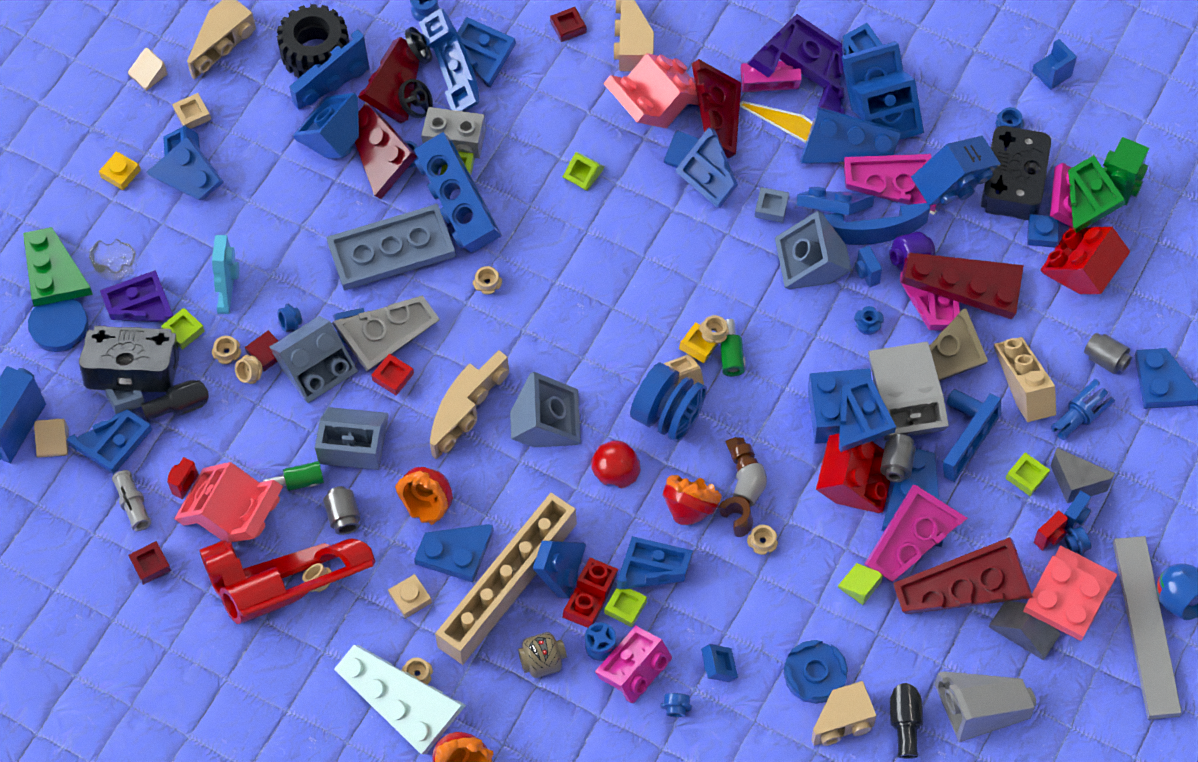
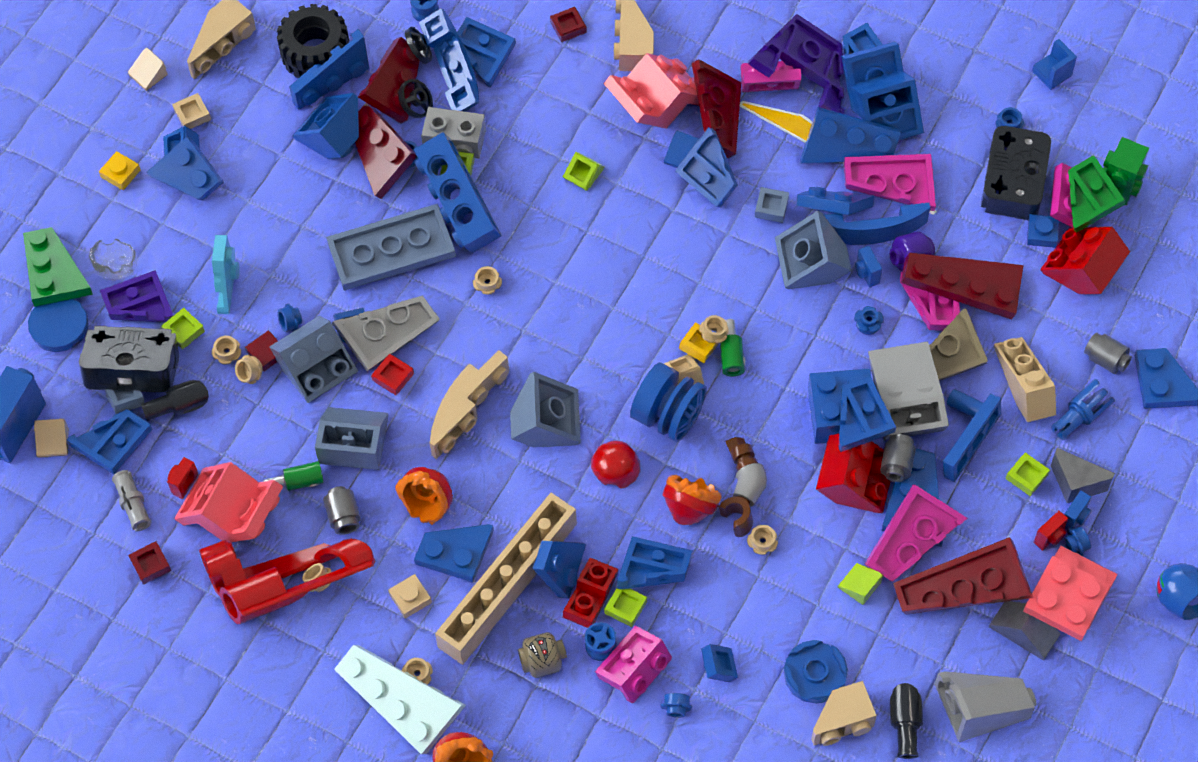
blue brick [911,135,1001,206] -> none
light grey tile [1113,536,1182,720] -> none

